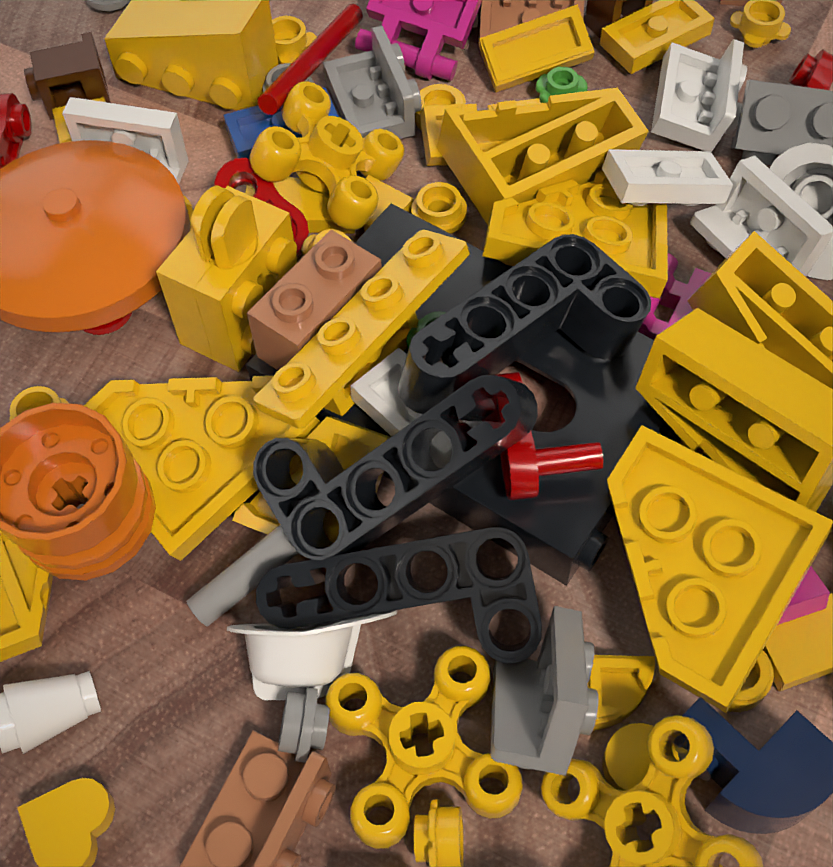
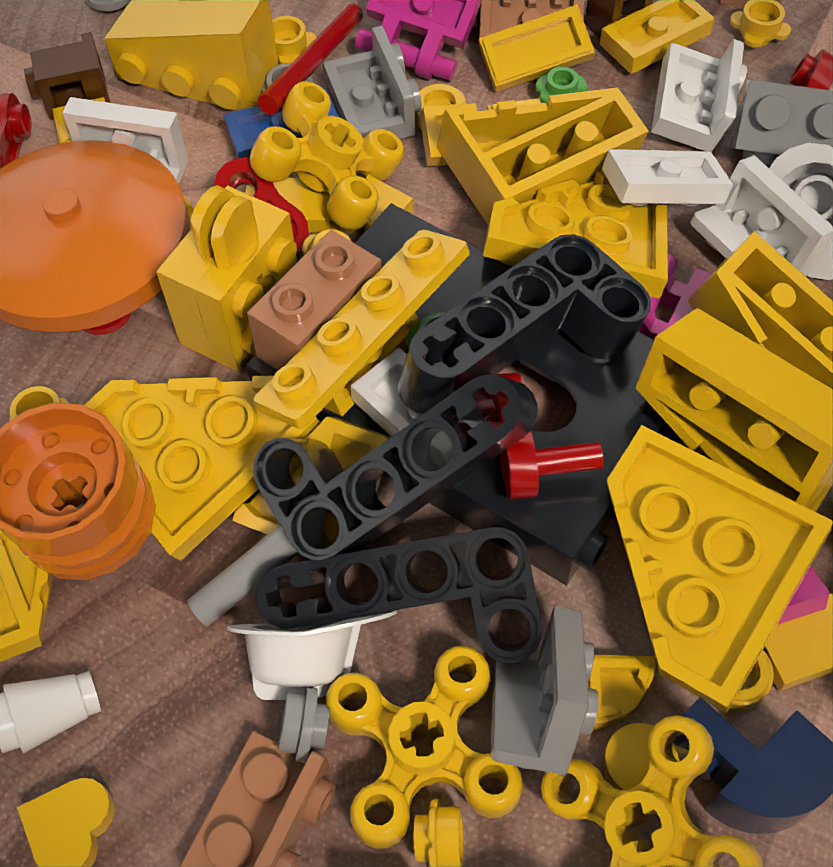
yellow plate [411,182,467,234] -> none

